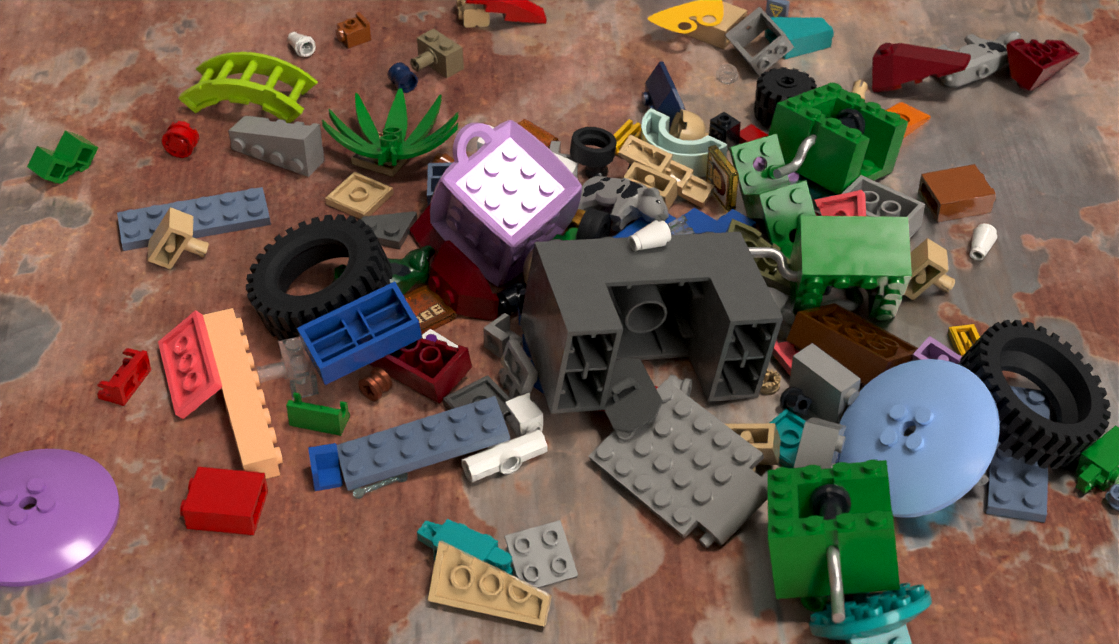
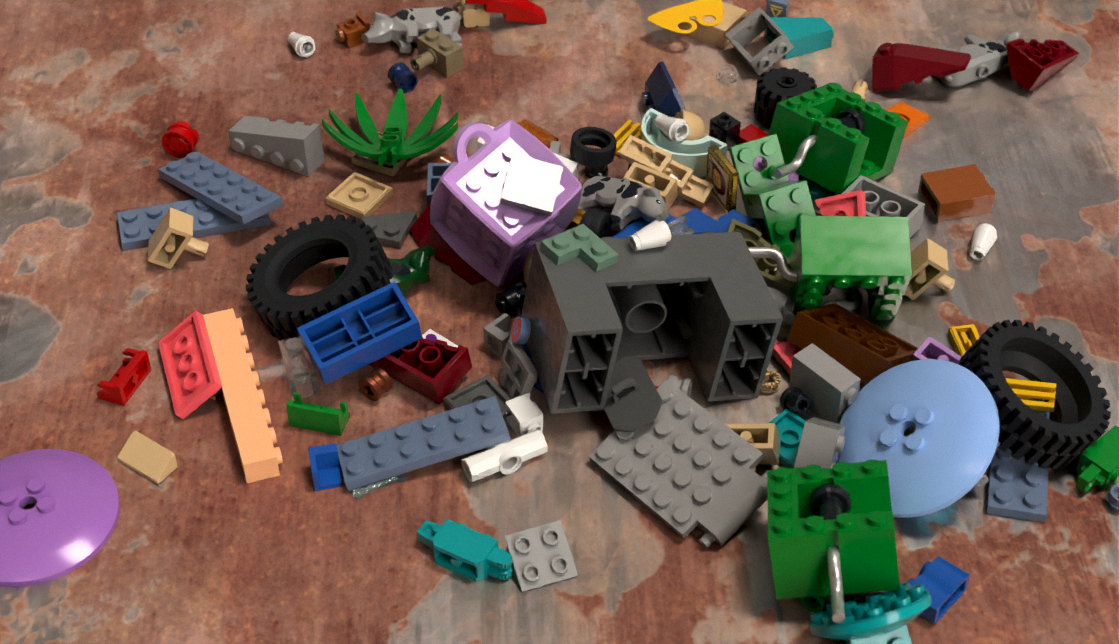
green brick [27,130,99,184] -> none
lime fence [178,52,318,123] -> none
red brick [180,467,268,535] -> none
clear orange tile [403,284,456,335] -> none
dark red wedge [428,240,499,321] -> none
tan wing [428,541,552,626] -> none
none -> tan slope [117,431,178,484]
none -> sand blue plate [158,152,283,225]
none -> light grey animal [361,7,462,53]
none -> tile [500,153,563,216]
none -> light blue tile [511,317,531,345]
none -> sand green plate [540,224,619,272]
none -> white cone [654,114,689,141]
none -> blue brick [907,556,970,624]
none -> yellow tile [1005,378,1057,412]

